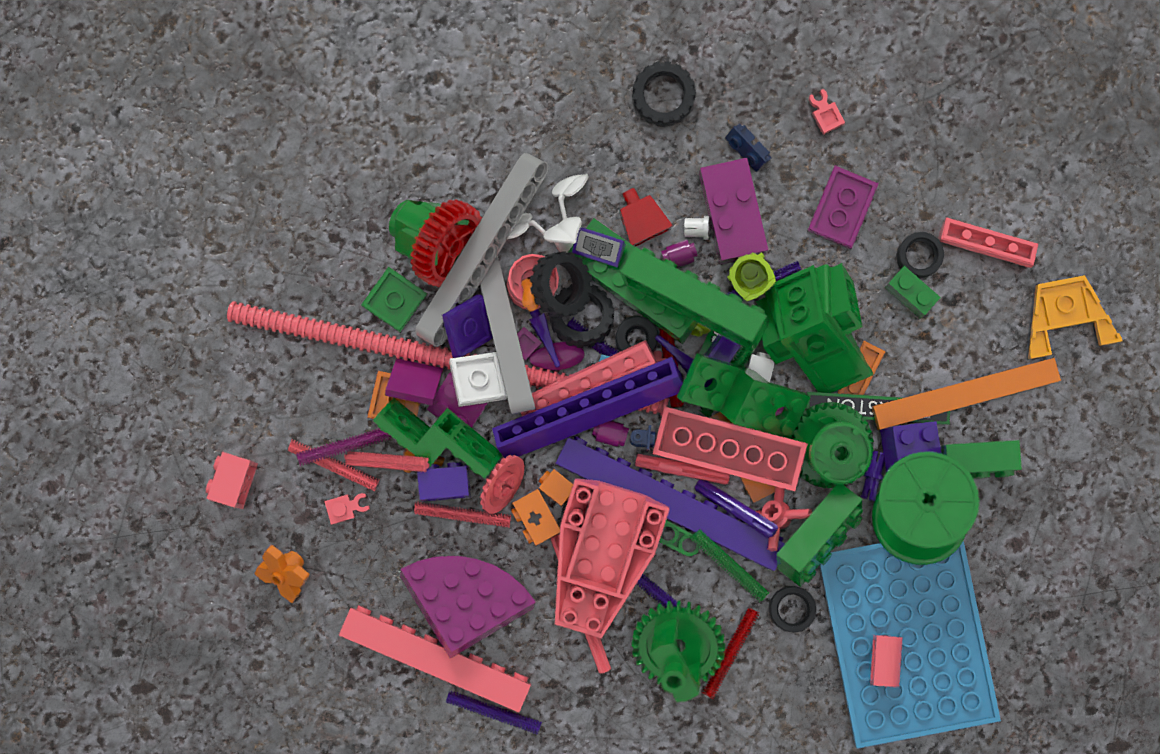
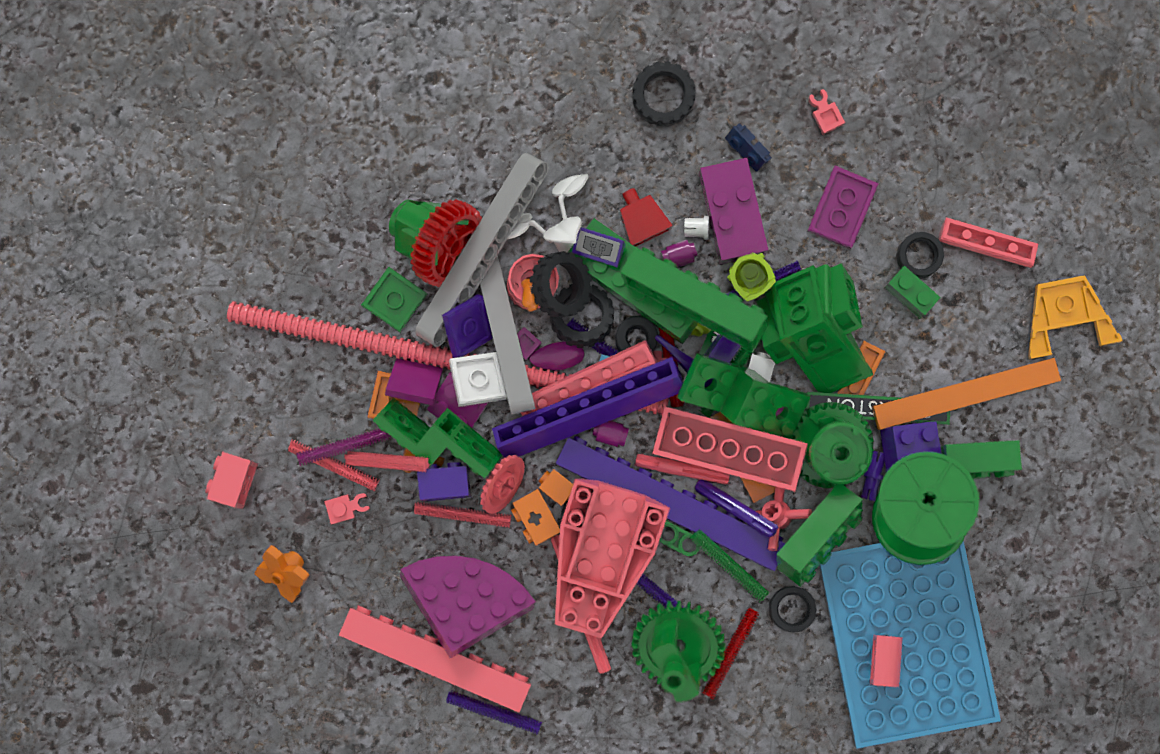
dark purple piece [529,309,560,368] -> none
dark blue hinge [629,425,655,453] -> none

